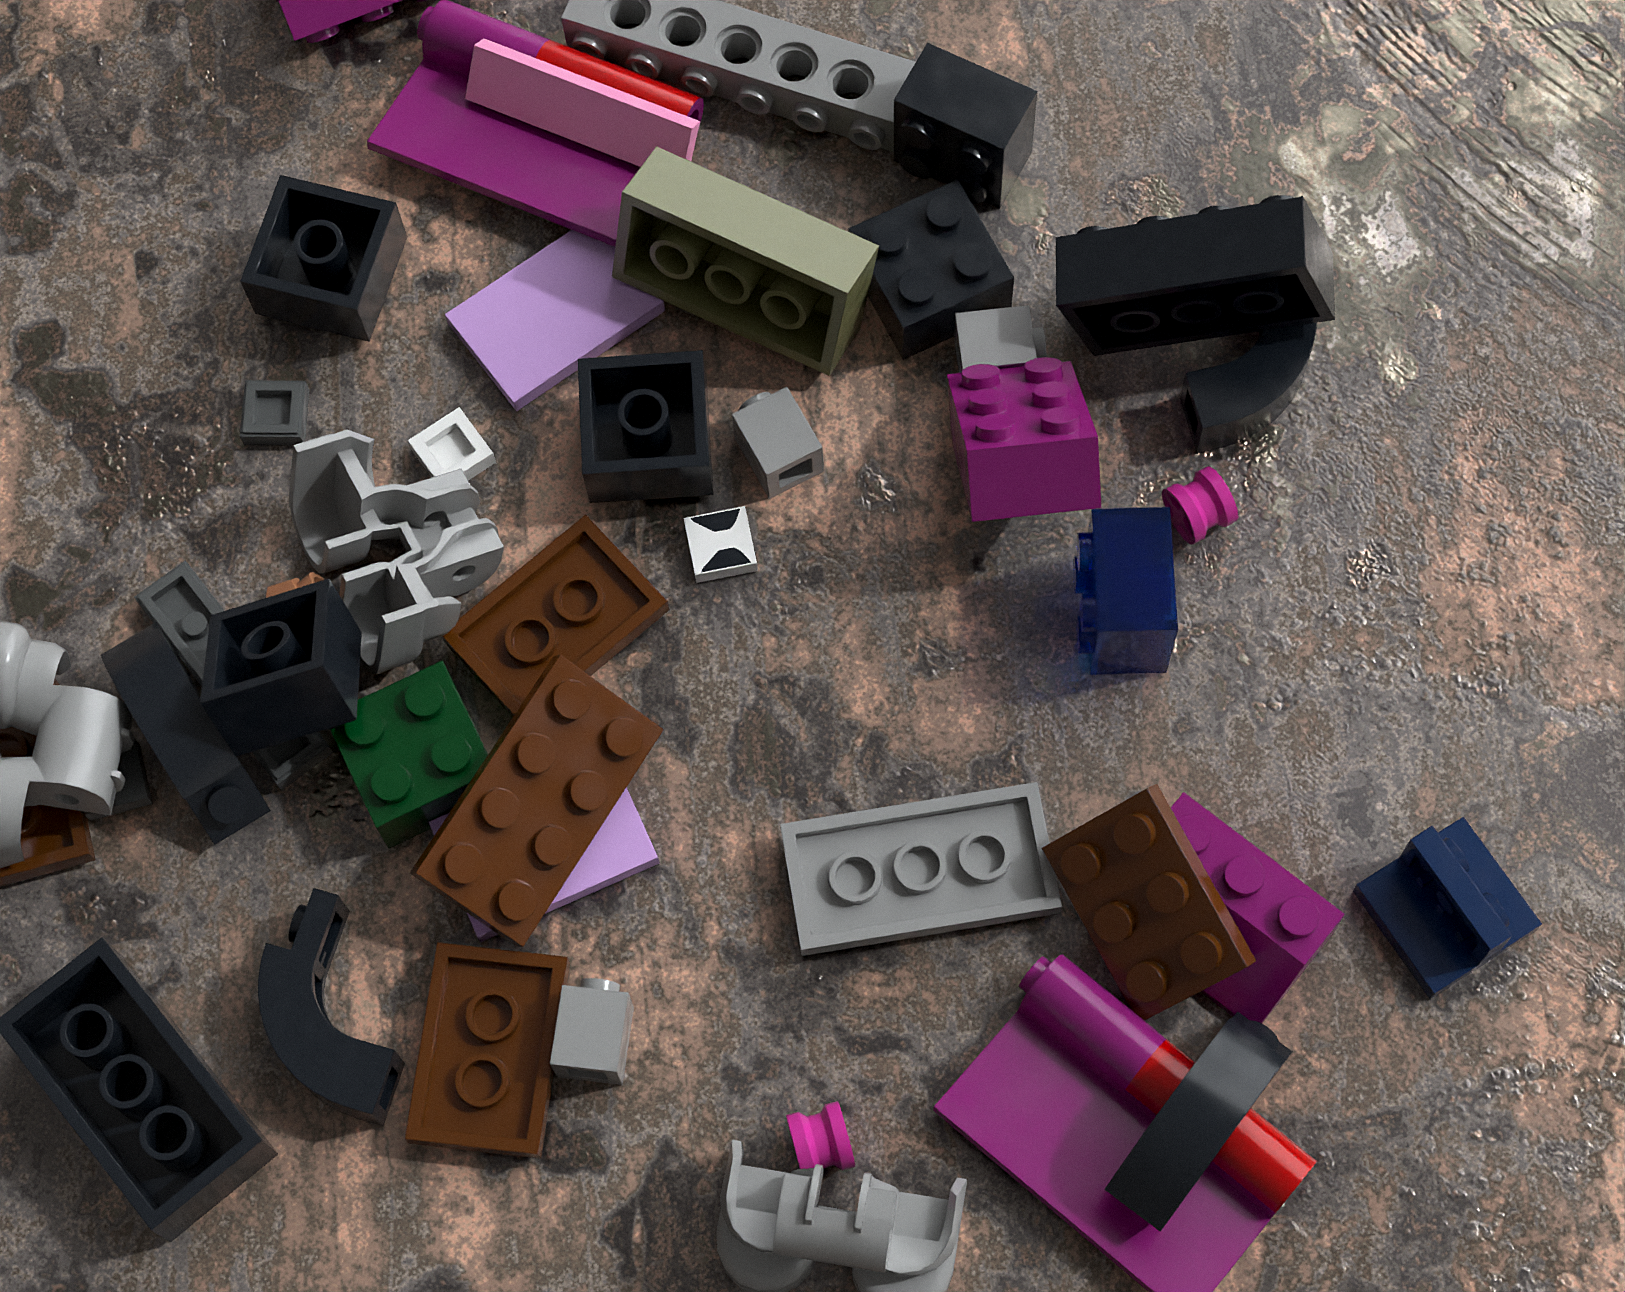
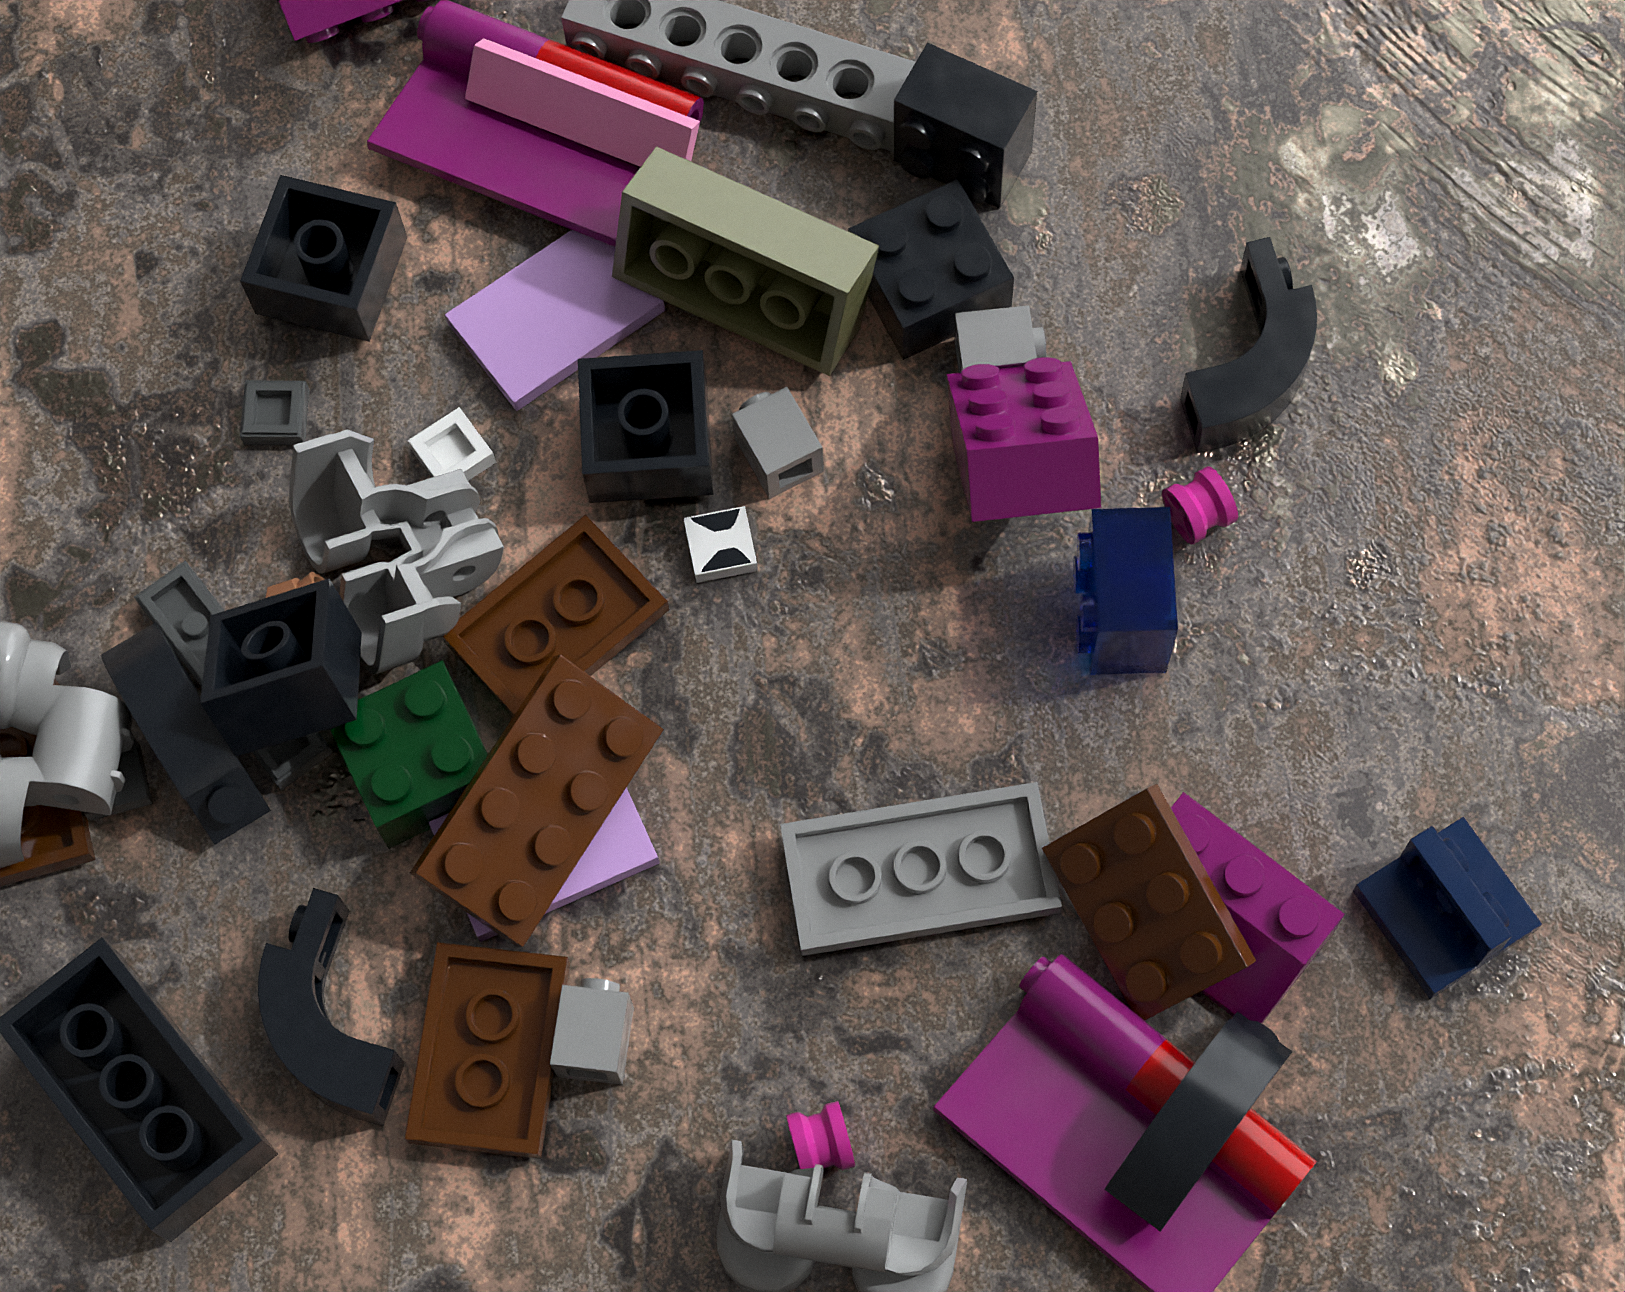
black brick [1056,195,1335,356] -> none

